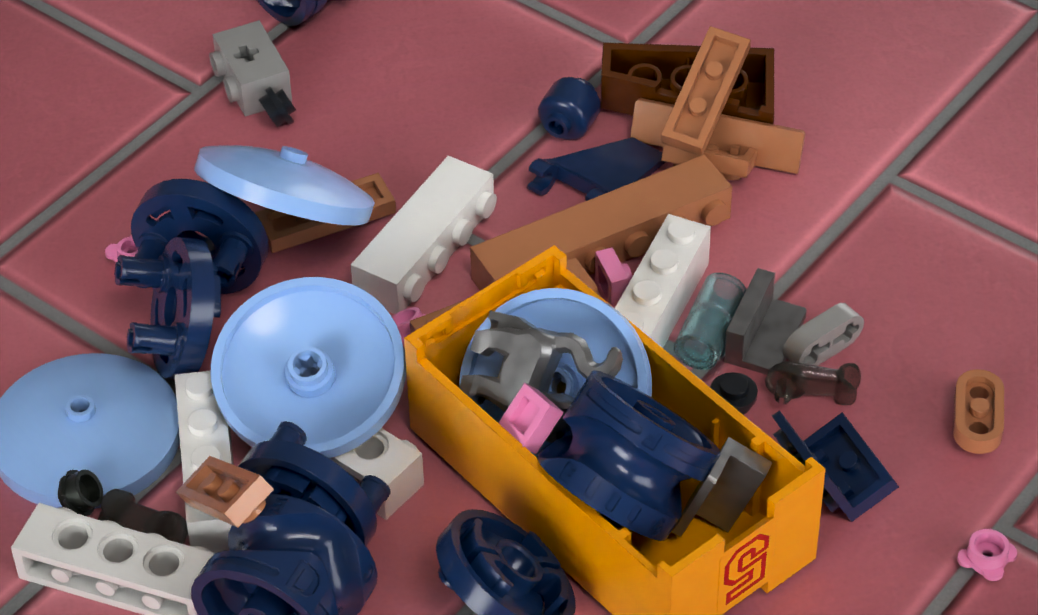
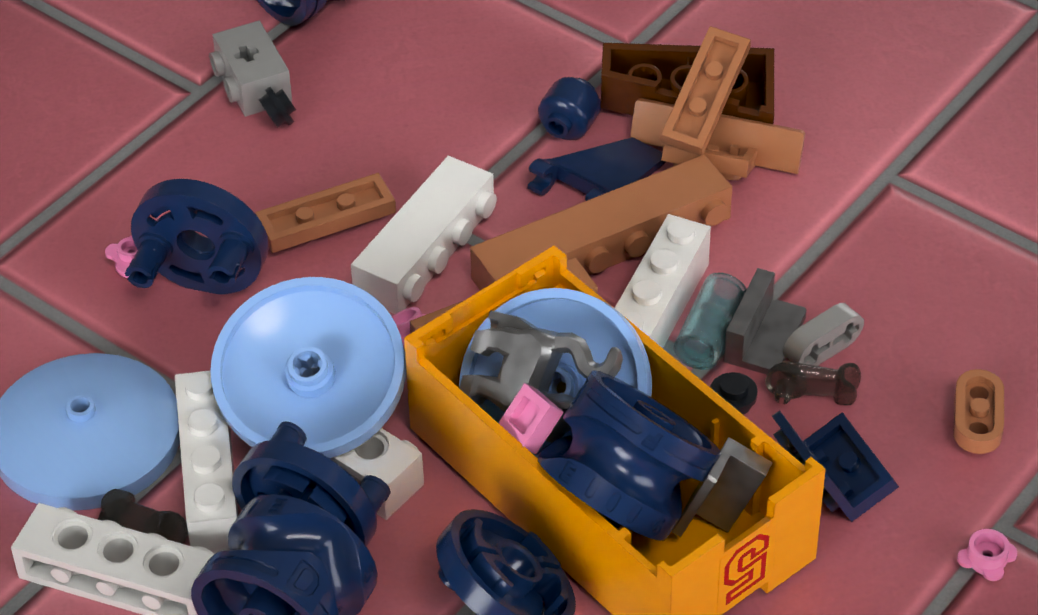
pearl dark grey plate [58,469,103,516] -> none
dark blue piece [114,237,221,379] -> none
nougat plate [176,456,274,528] -> none
light blue dish [194,145,375,226] -> none
bright pink plate [595,247,633,308] -> none

